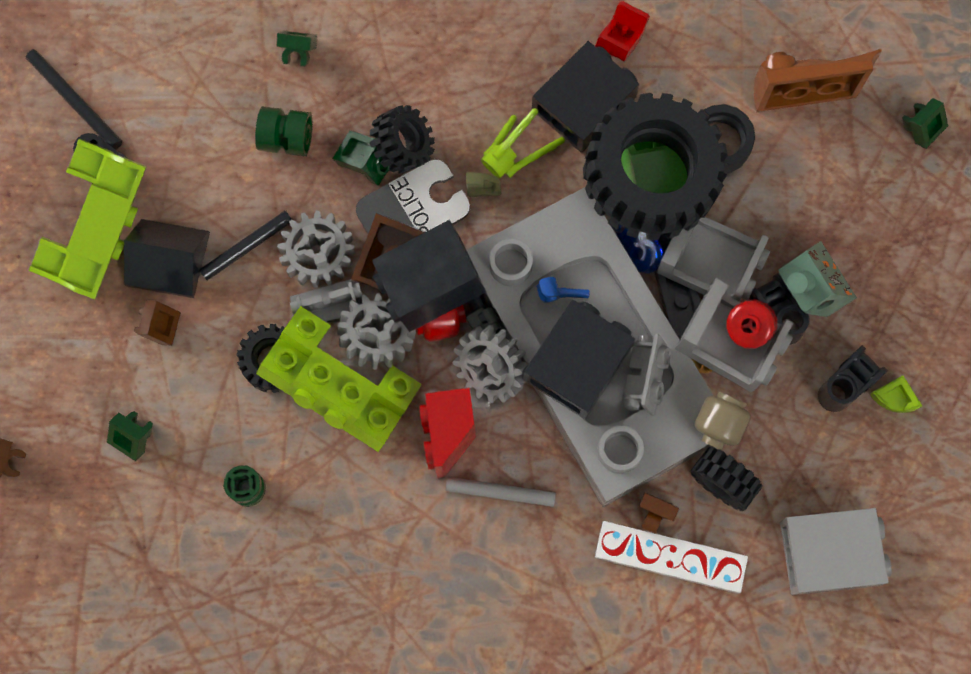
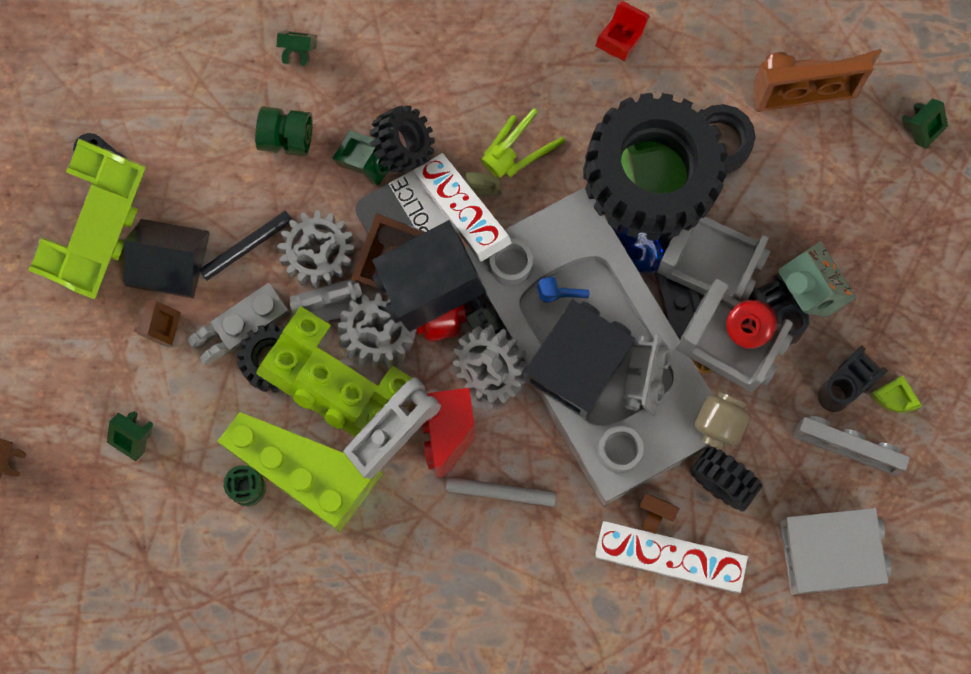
black bar [26,49,123,150] -> none
black brick [532,40,639,153] -> none
none -> light grey hinge [188,283,290,365]
none -> lime wedge [217,412,383,533]
none -> light grey plate [343,378,441,479]
none -> white tile [413,153,512,262]
none -> light grey plate [793,416,910,476]

